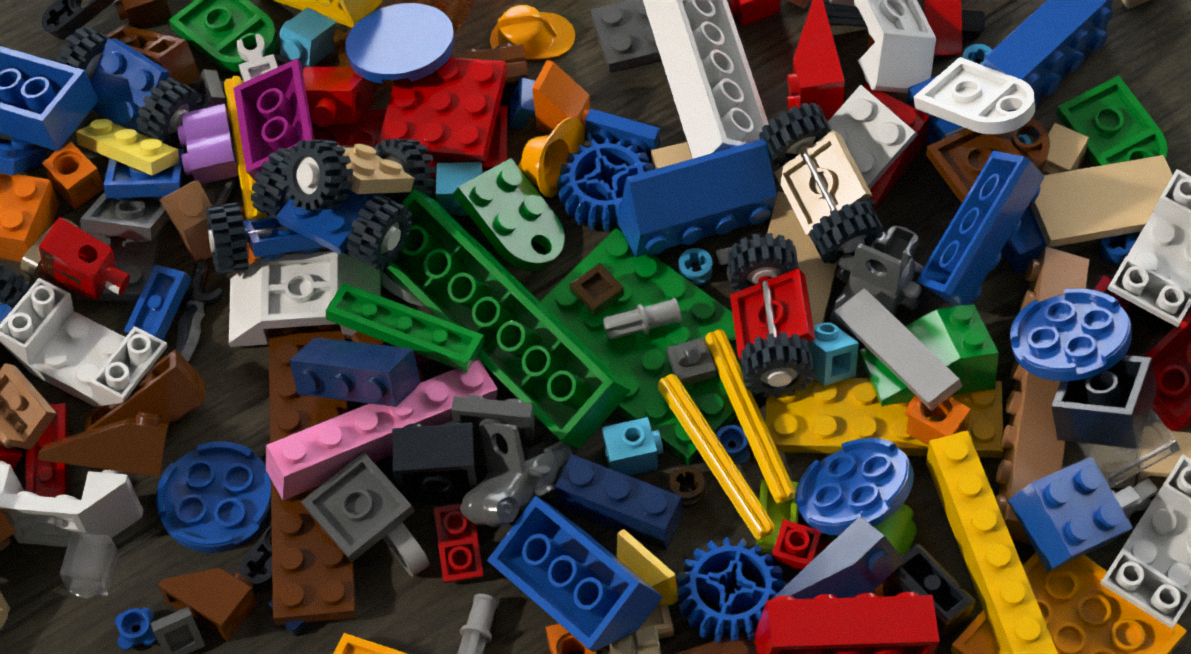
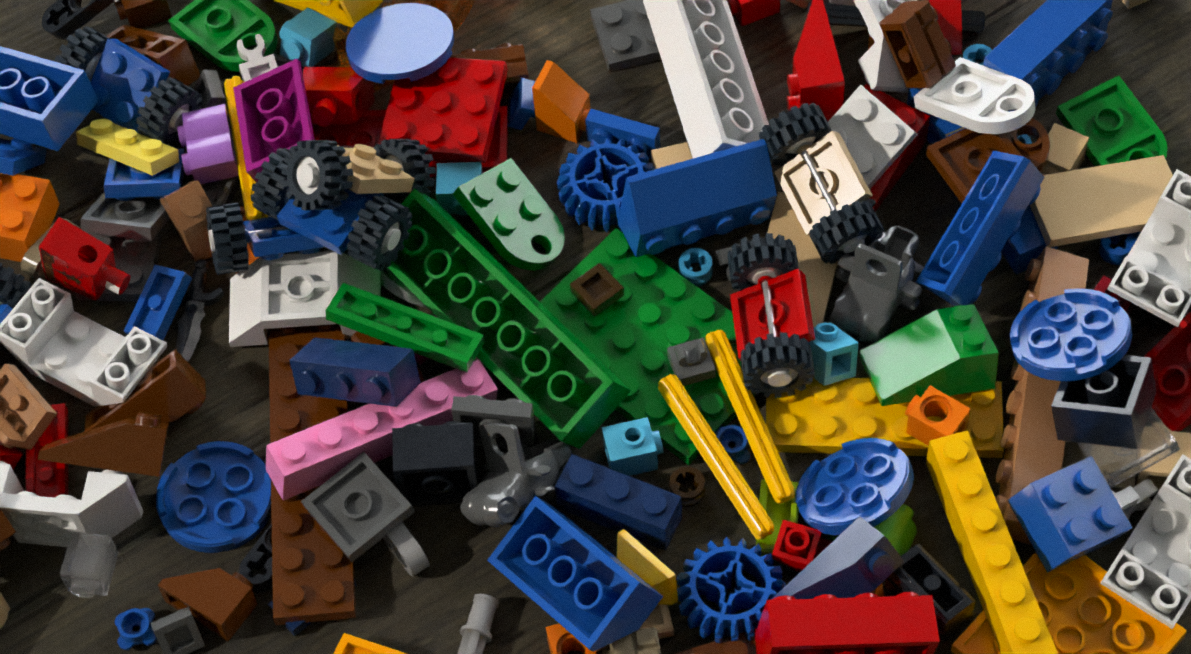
orange brick [42,142,104,210] -> none
red slope [433,503,484,584] -> none
light orange piece [490,5,575,60] -> none
light orange piece [518,117,585,198] -> none
light grey axle [603,298,682,339] -> none
light grey tile [834,288,962,411] -> none
none -> reddish brown brick [879,0,956,88]

